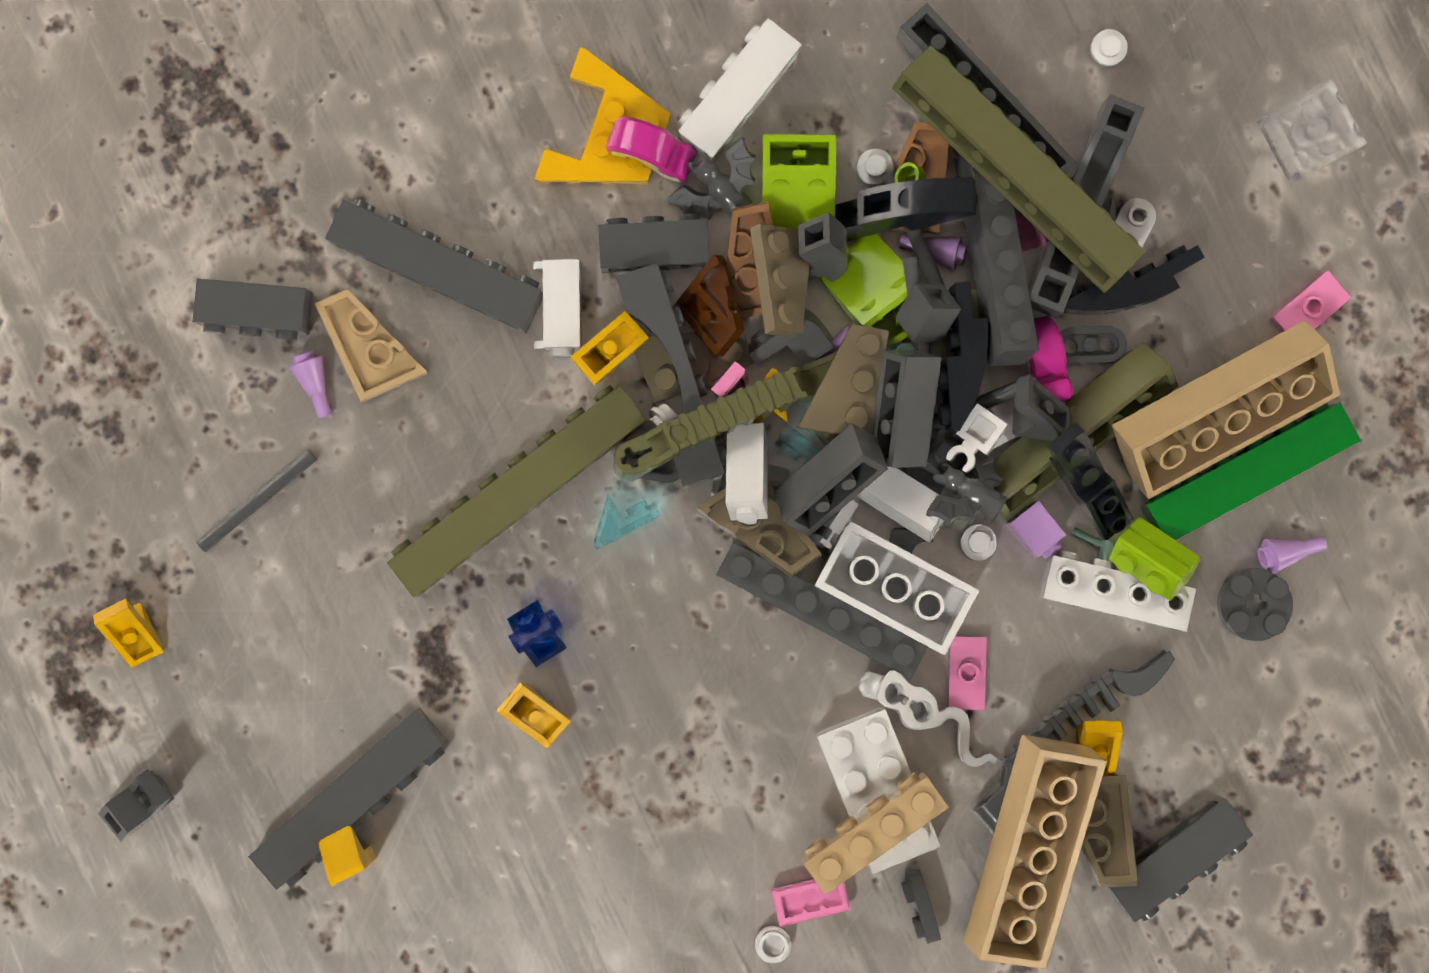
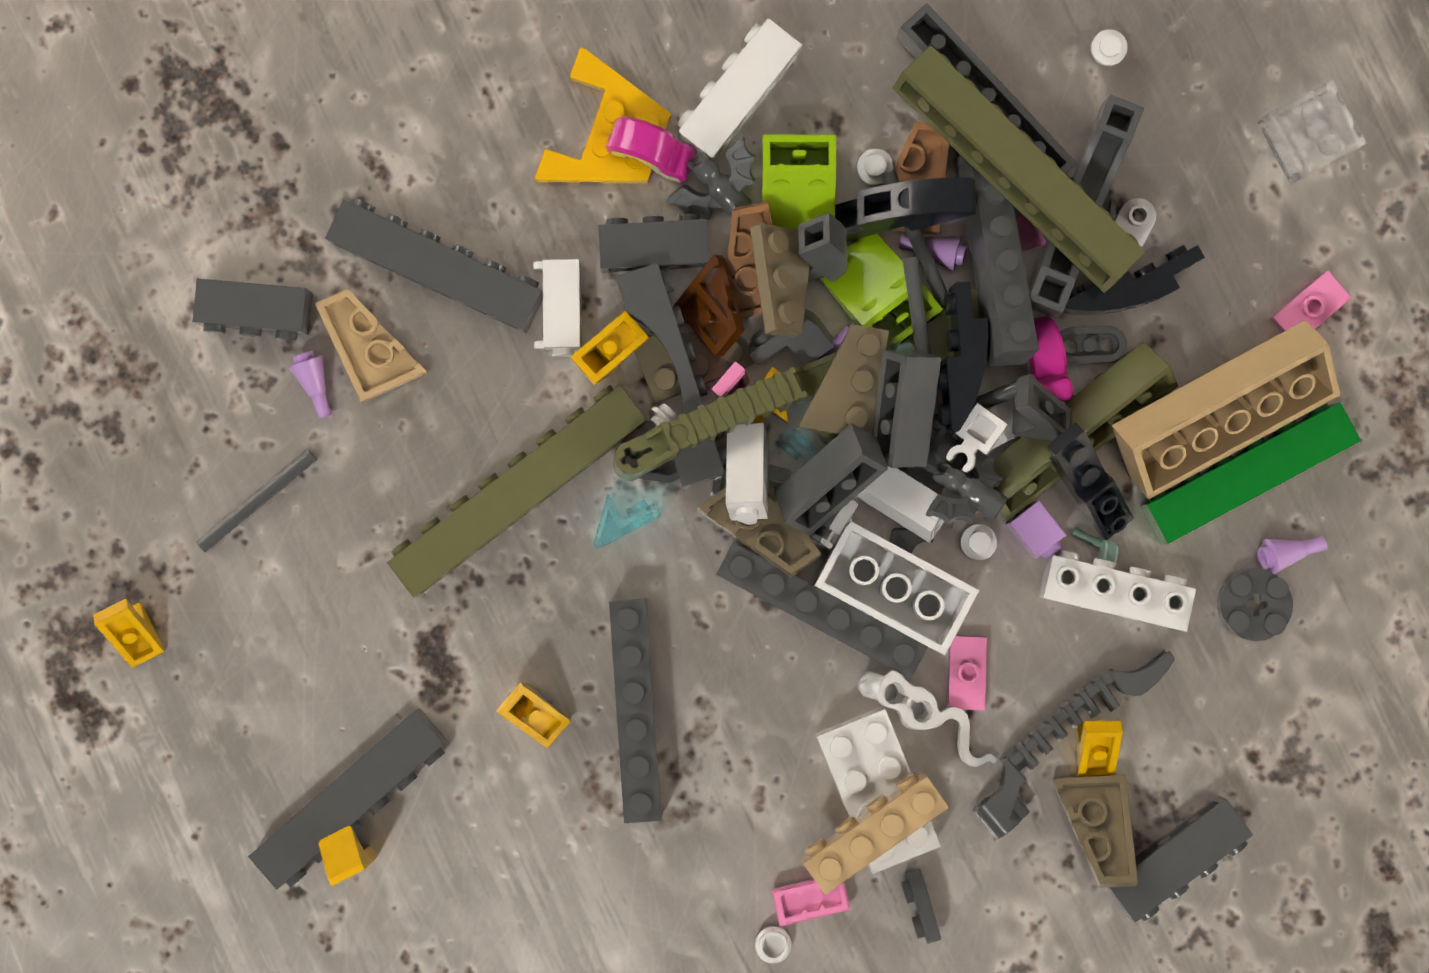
dark grey brick [98,769,175,842] -> none
clear blue brick [507,600,567,667] -> none
lime hinge [895,162,926,183] -> none
dark grey panel [896,284,961,342] -> none
tan brick [963,734,1107,969] -> none
lime brick [1109,516,1201,601] -> none
none -> dark grey arch [609,599,662,823]

